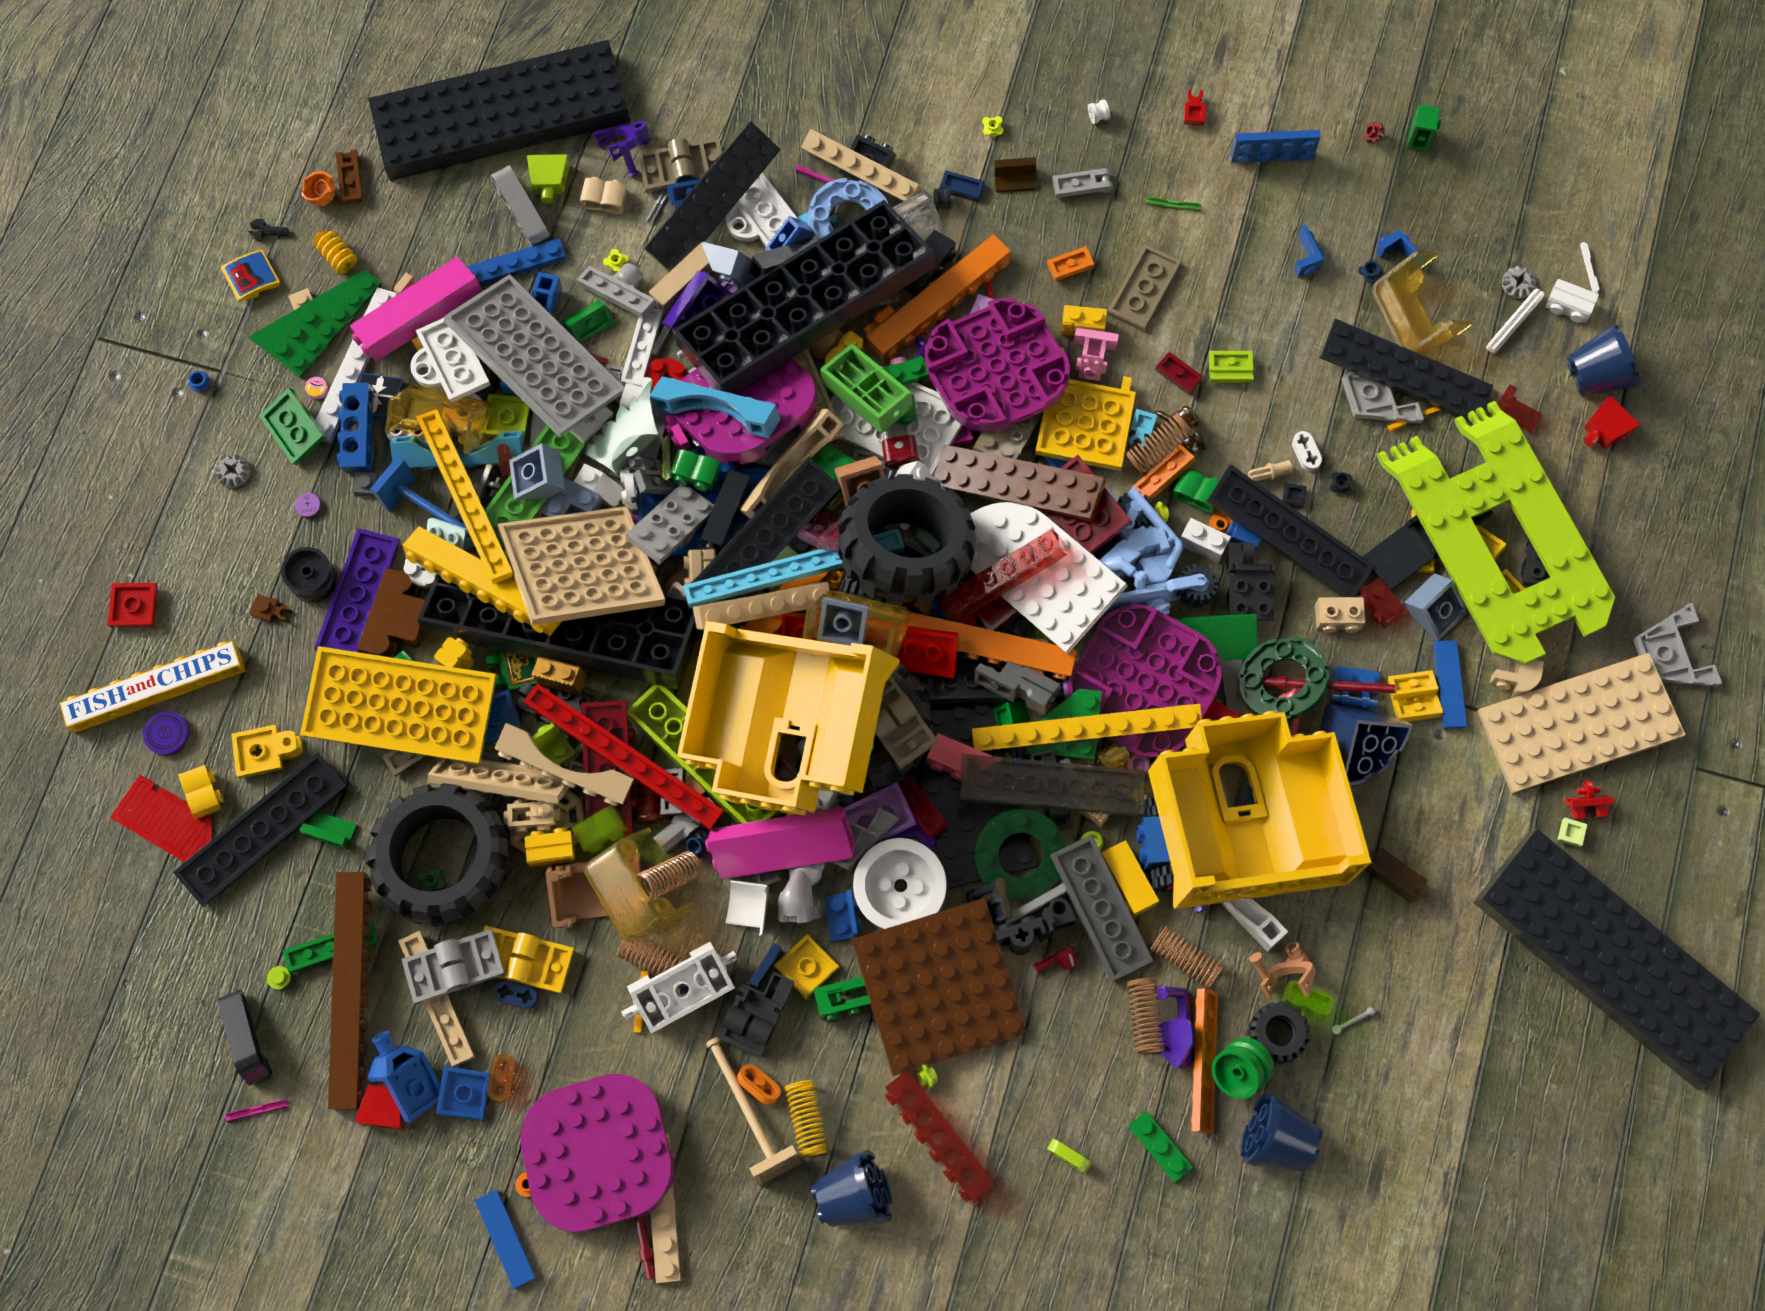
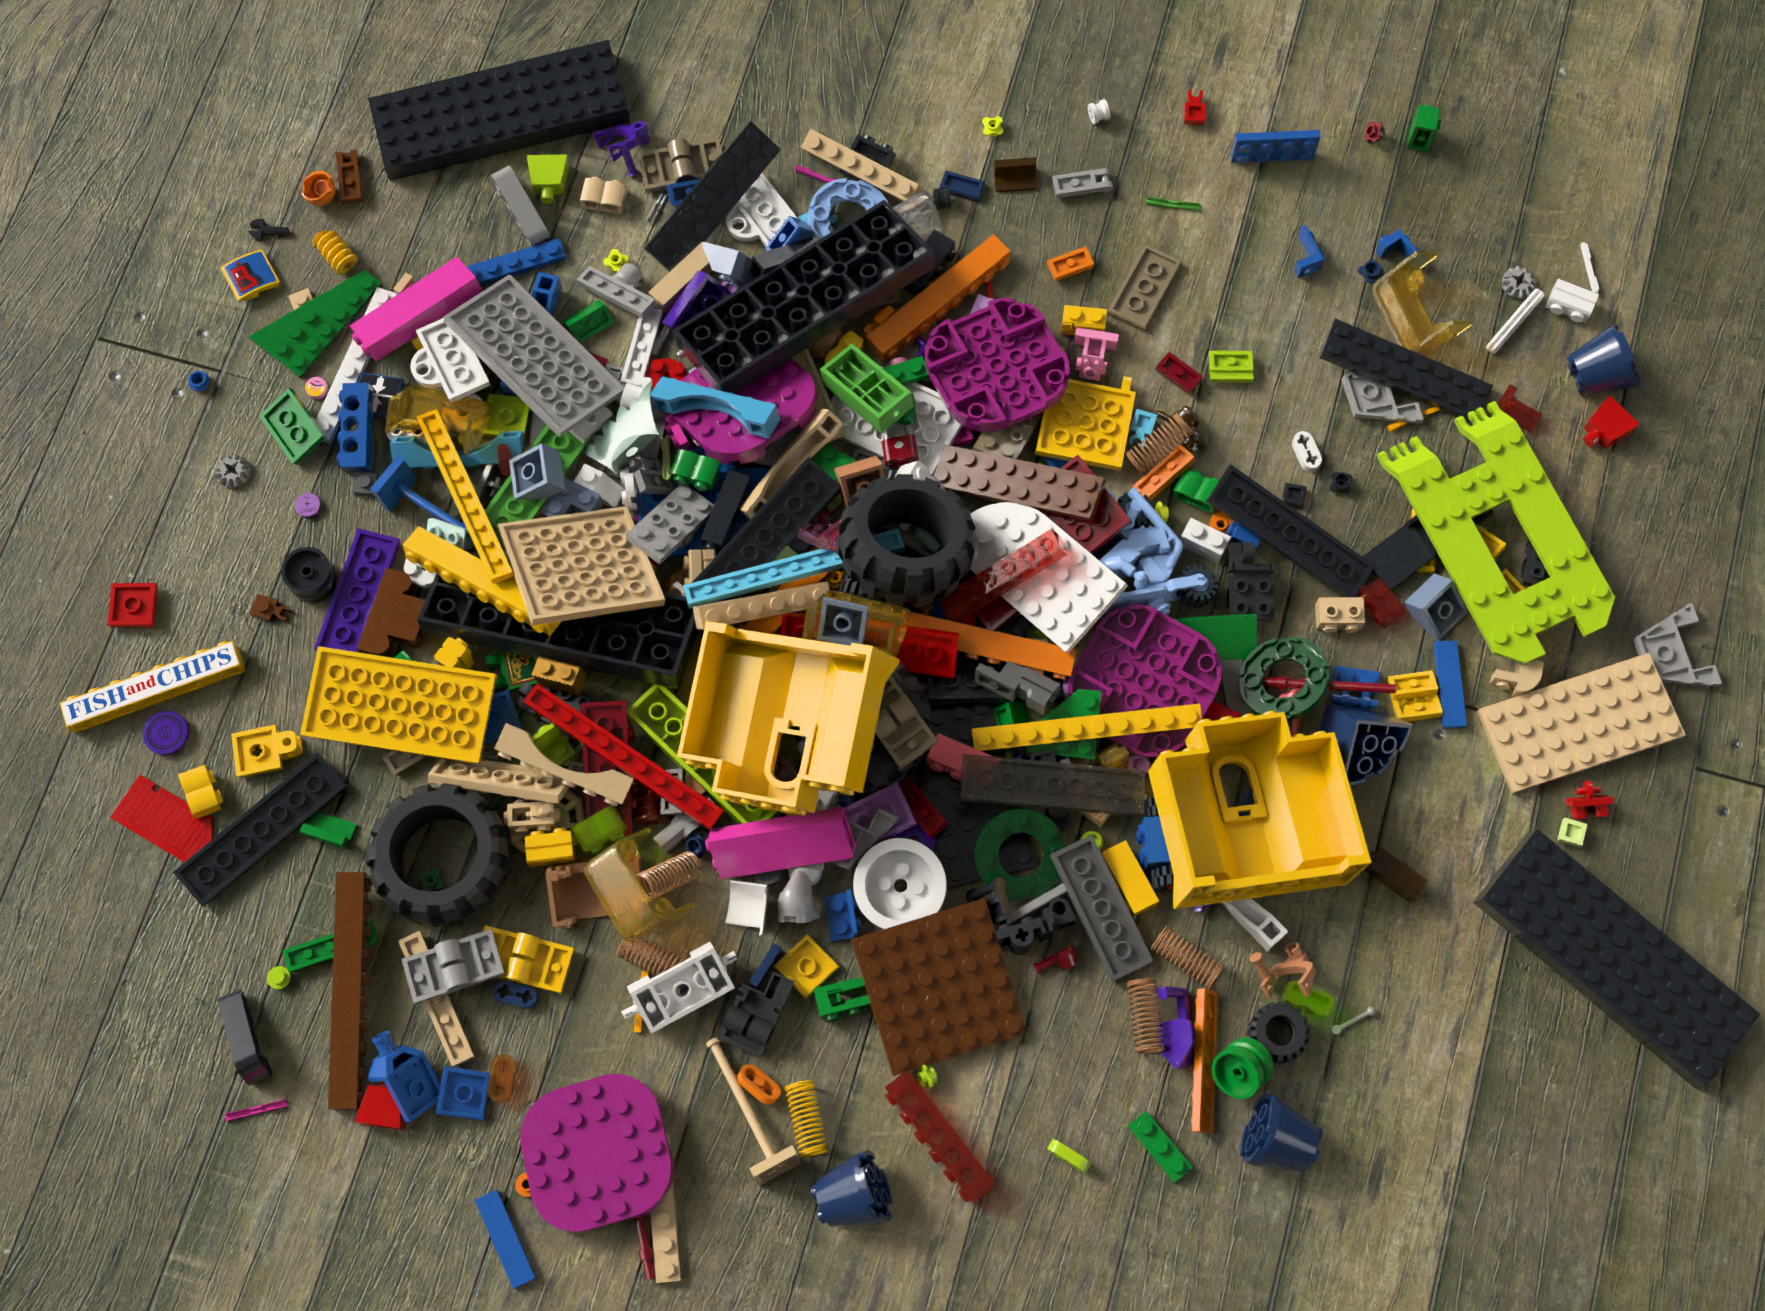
tan axle [1248,460,1292,481] -> none

